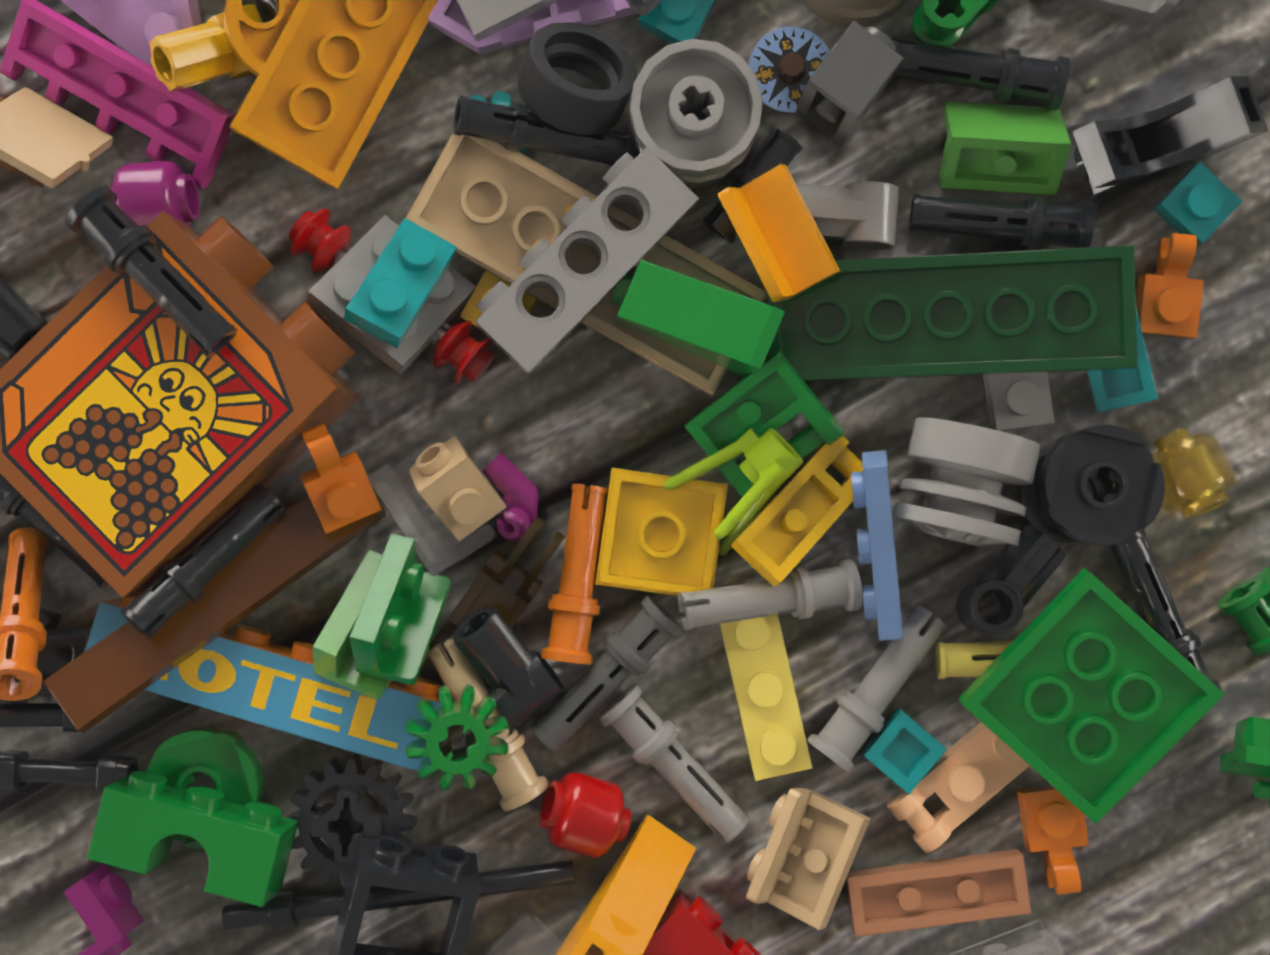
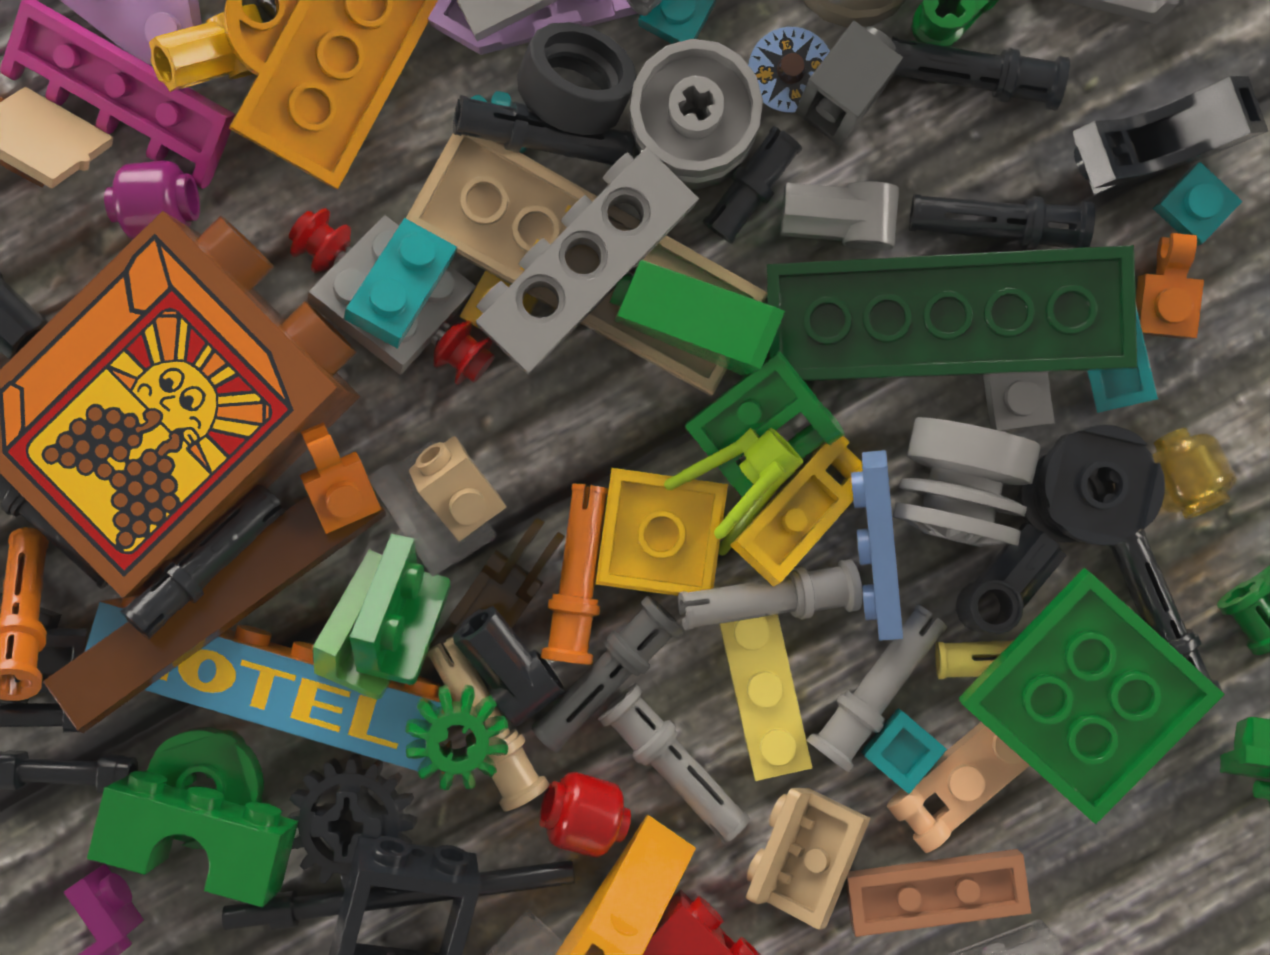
black pin [66,186,238,358] -> none
magenta arm [482,452,539,541] -> none
light orange panel [718,164,840,302] -> none
bright green panel [938,101,1071,195] -> none
orange plate [1017,786,1089,895] -> none

